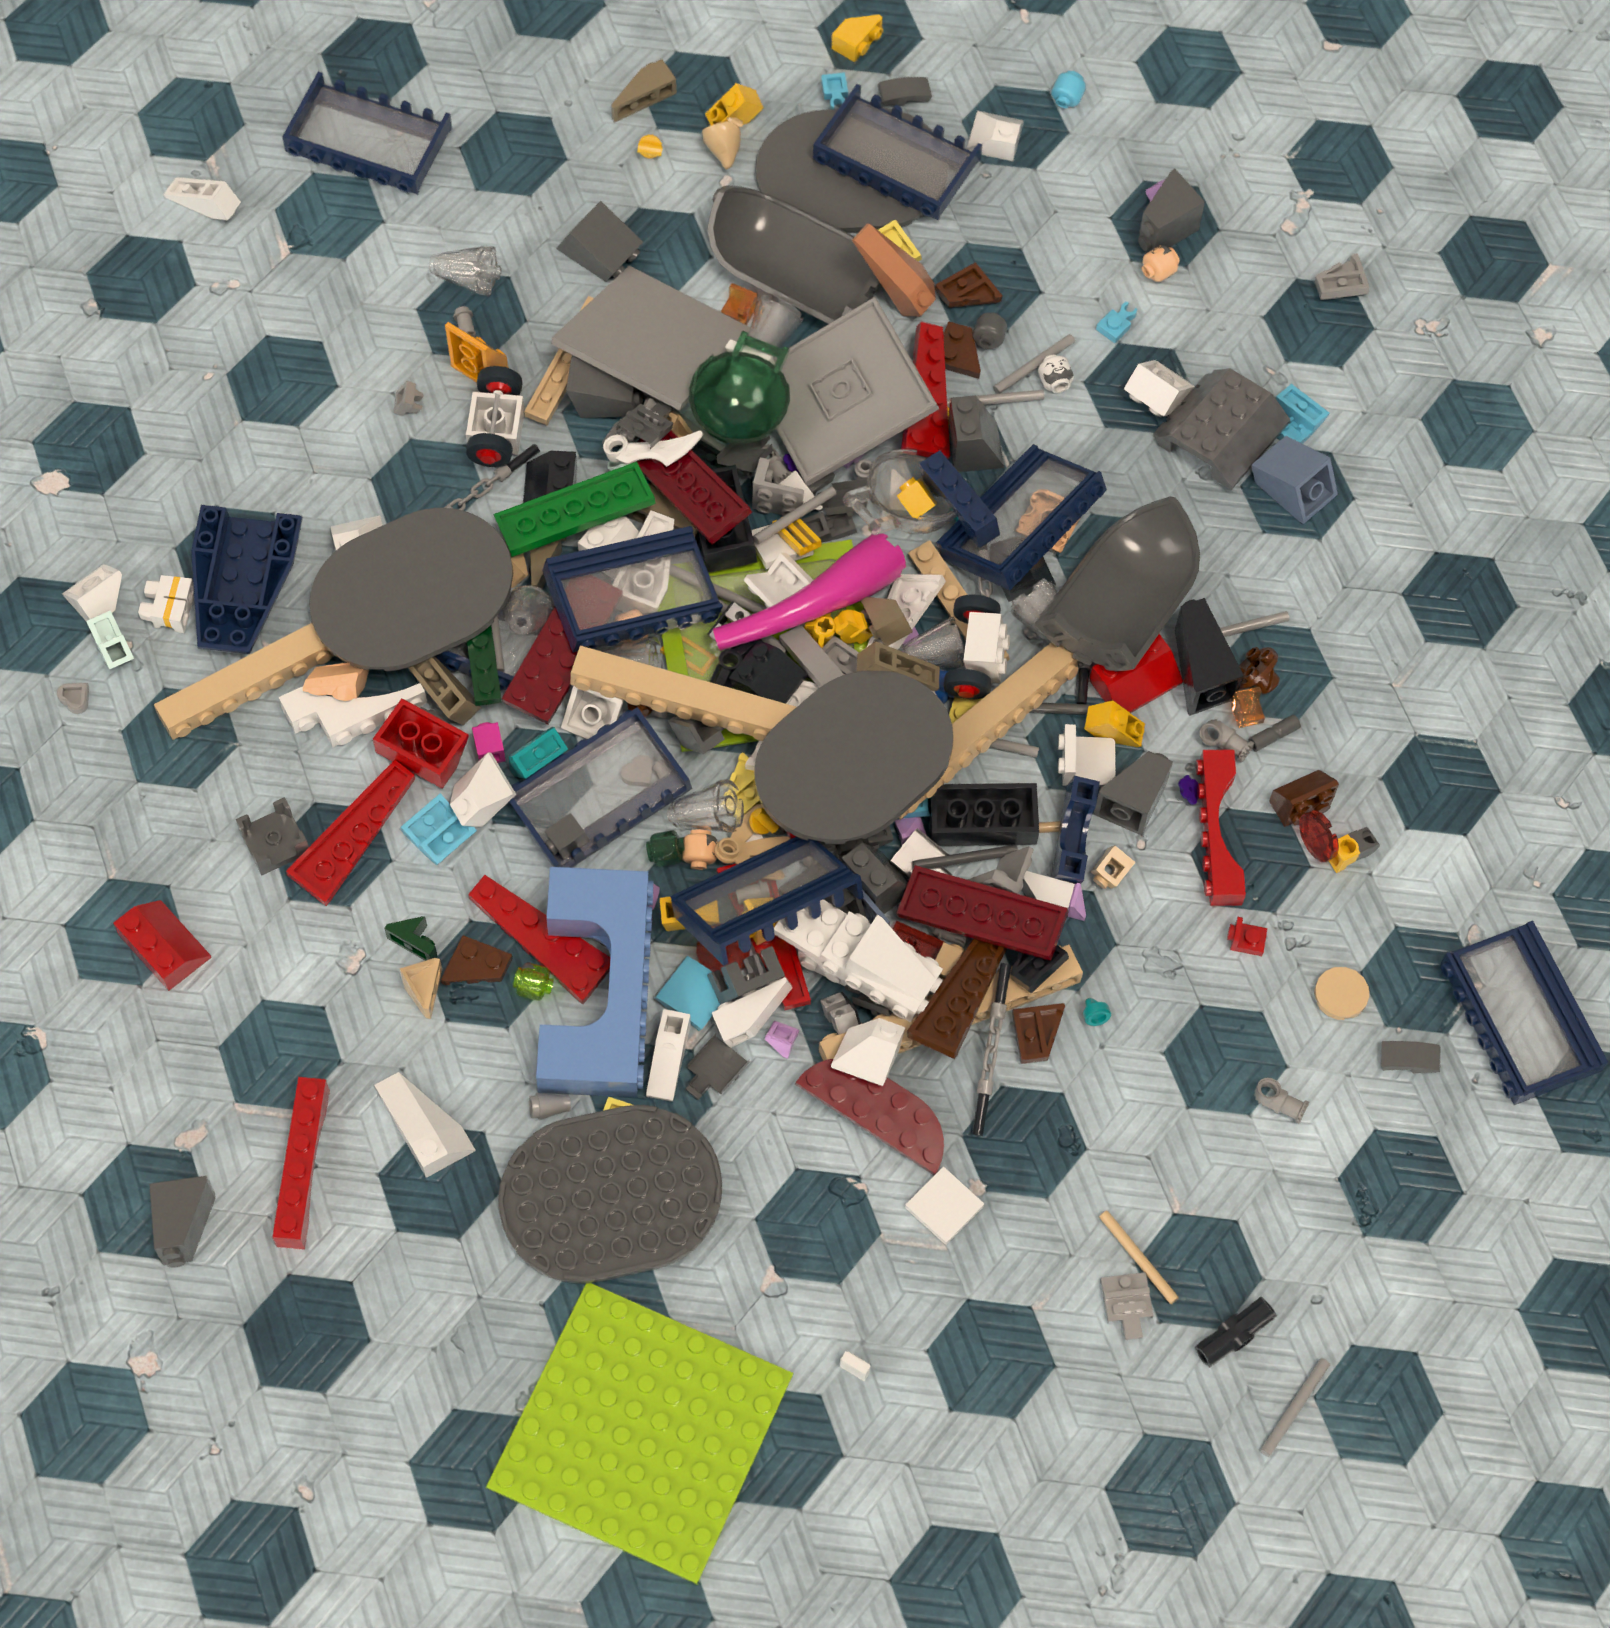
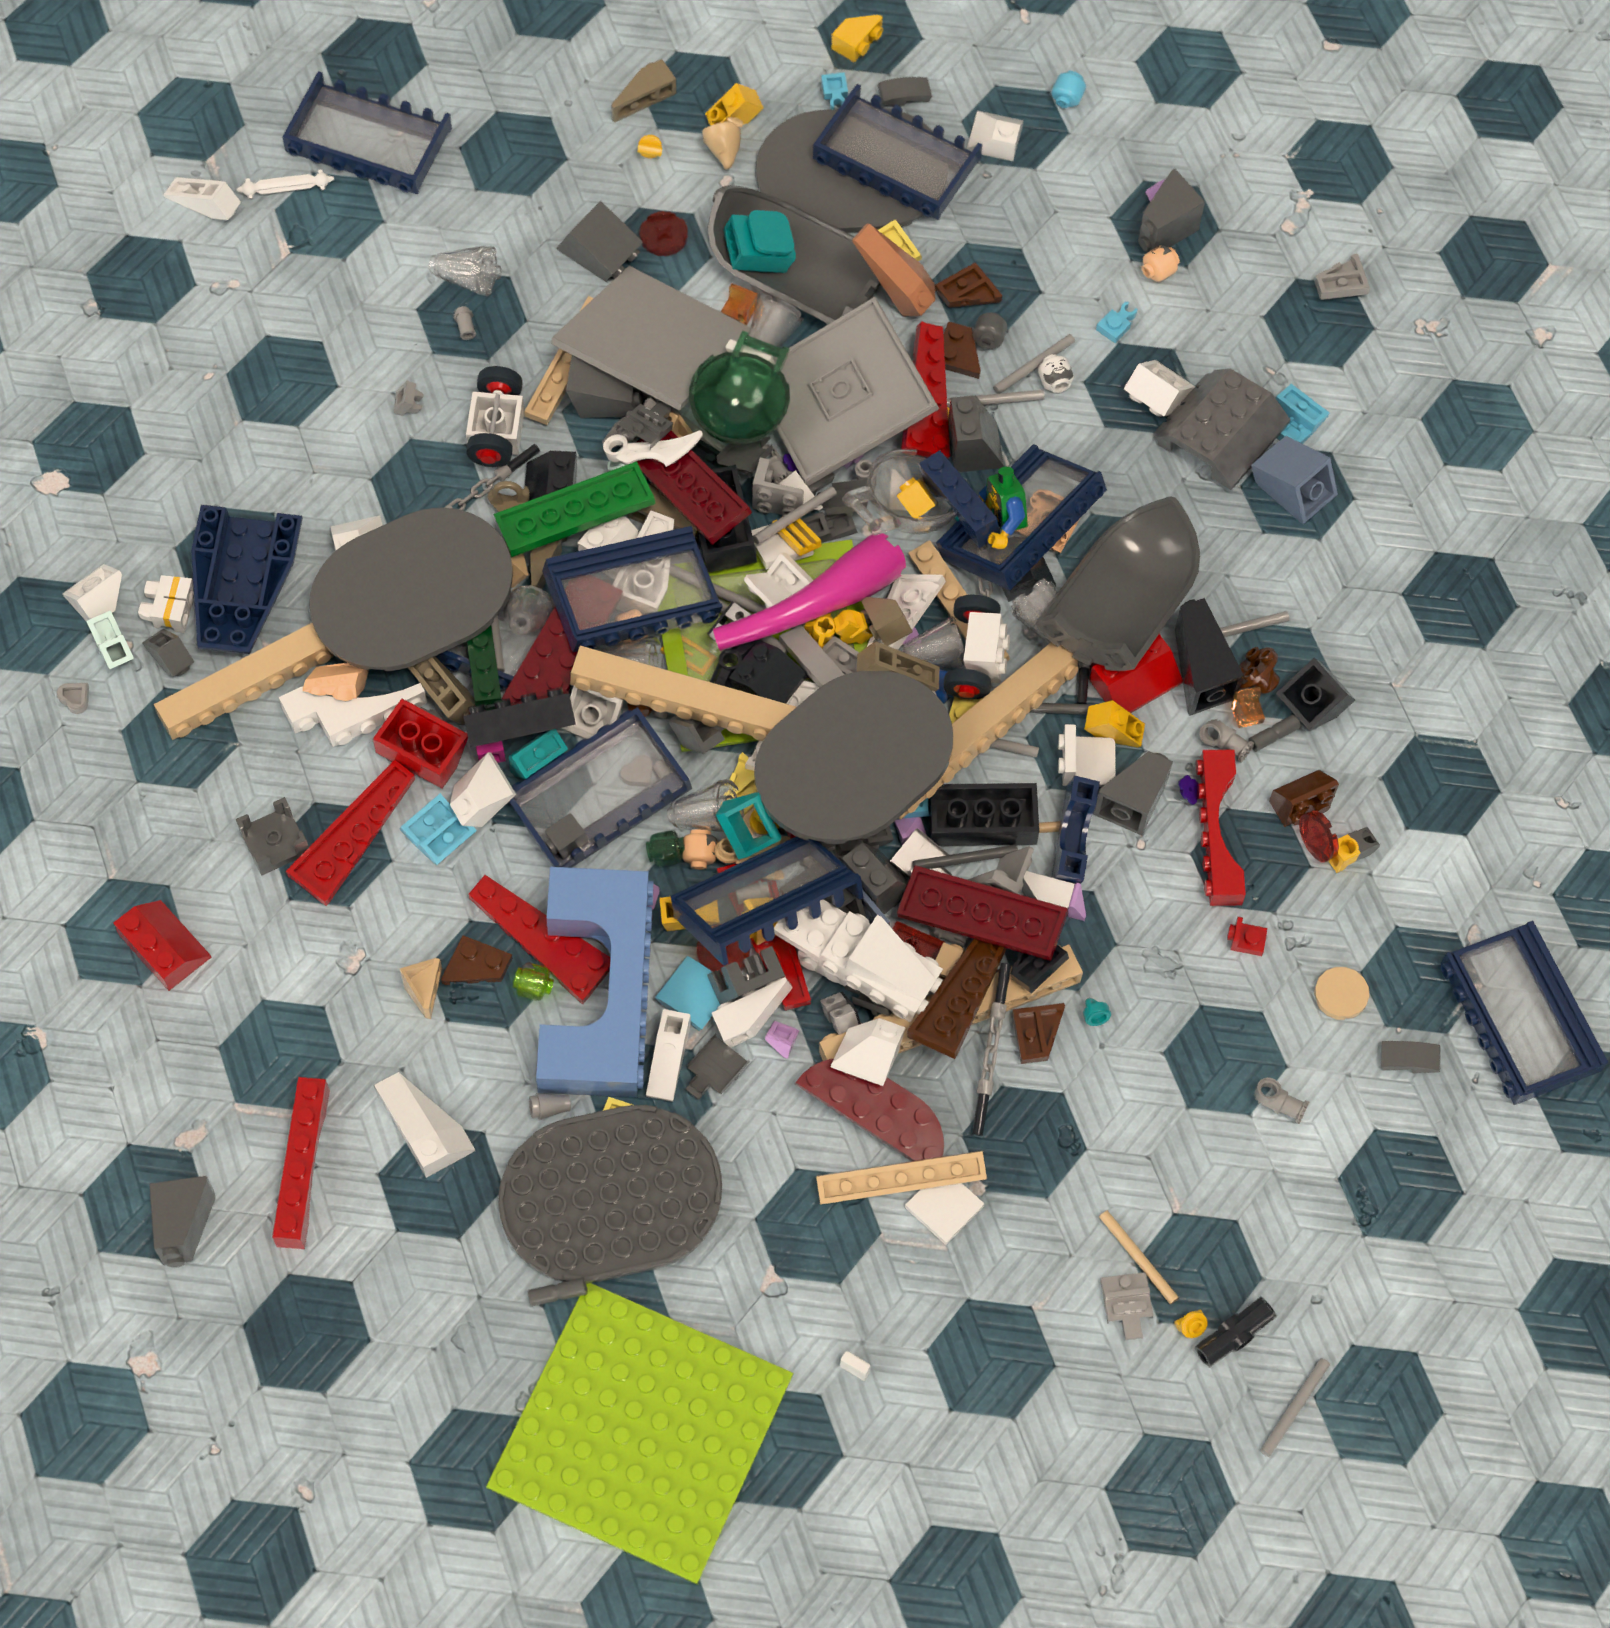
dark green slope [384,916,438,961] -> none
light orange slope [445,322,508,383] -> none
tan brick [1090,845,1135,889] -> none
none -> dark grey slope [142,628,194,676]
none -> white wheel [237,170,334,199]
none -> black brick [464,687,576,747]
none -> dark tan piece [488,481,529,512]
none -> dark grey piece [528,1278,587,1307]
none -> clear red tile [640,211,688,256]
none -> teal tile [716,792,782,859]
none -> teal brick [723,210,796,273]
none -> tan plate [816,1151,987,1204]
none -> torso [979,466,1028,549]
none -> yellow plate [1174,1309,1208,1338]
none -> black slope [1276,658,1355,731]

